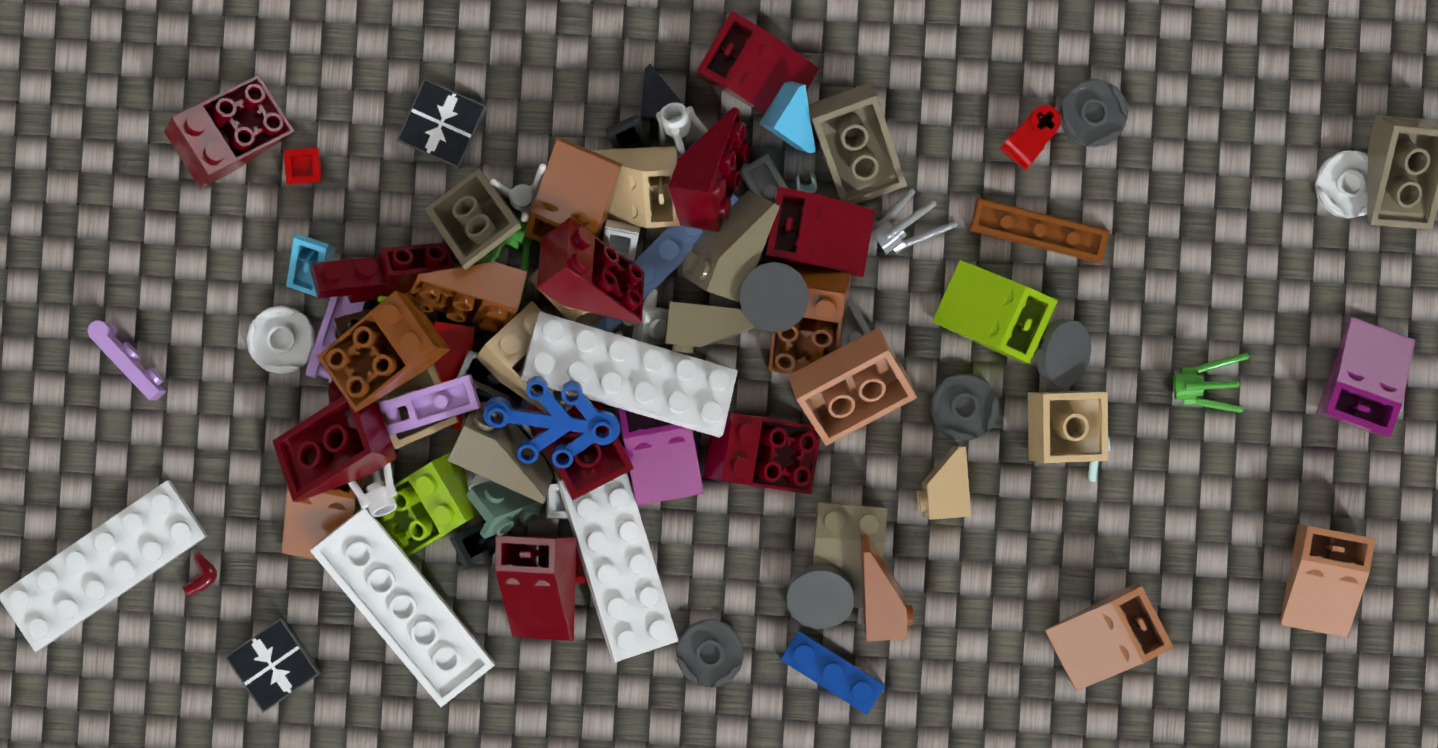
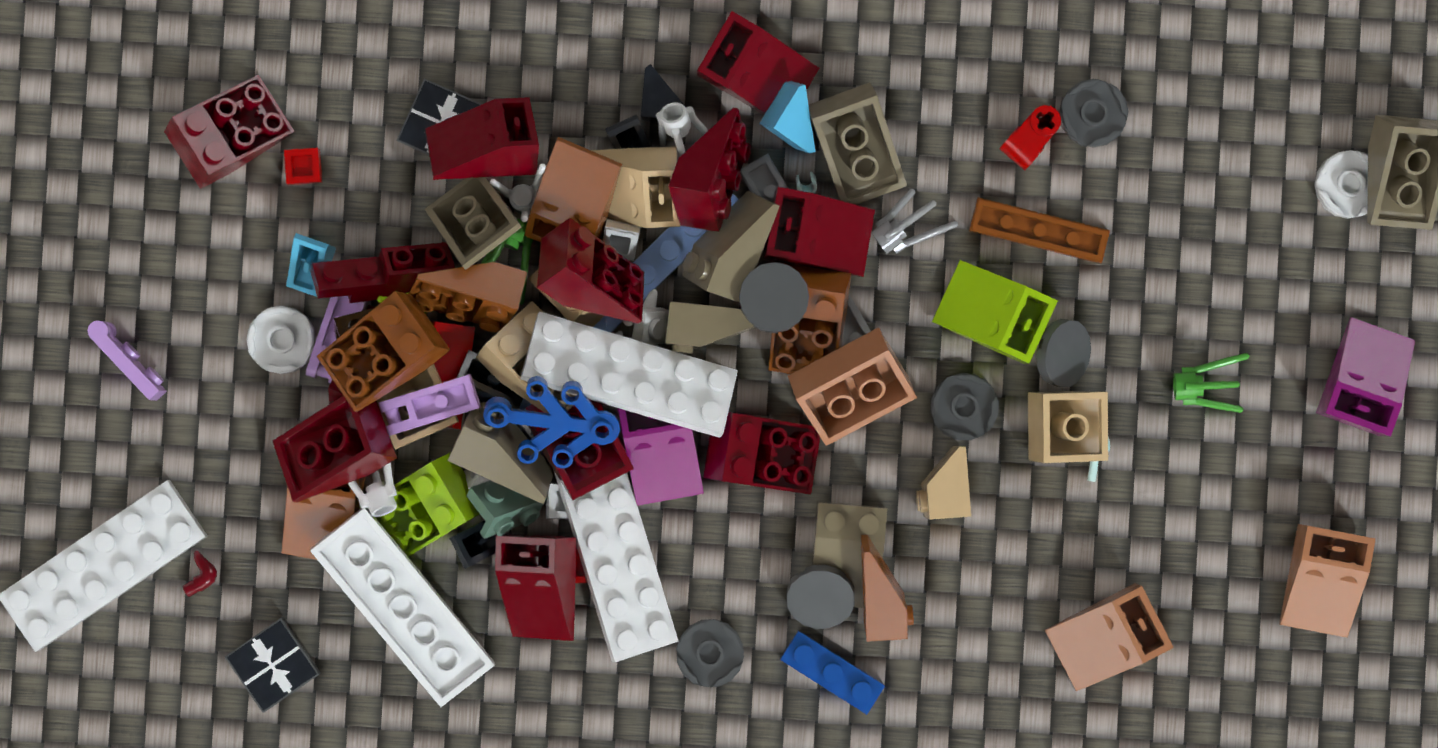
none -> dark red slope [425,97,539,180]

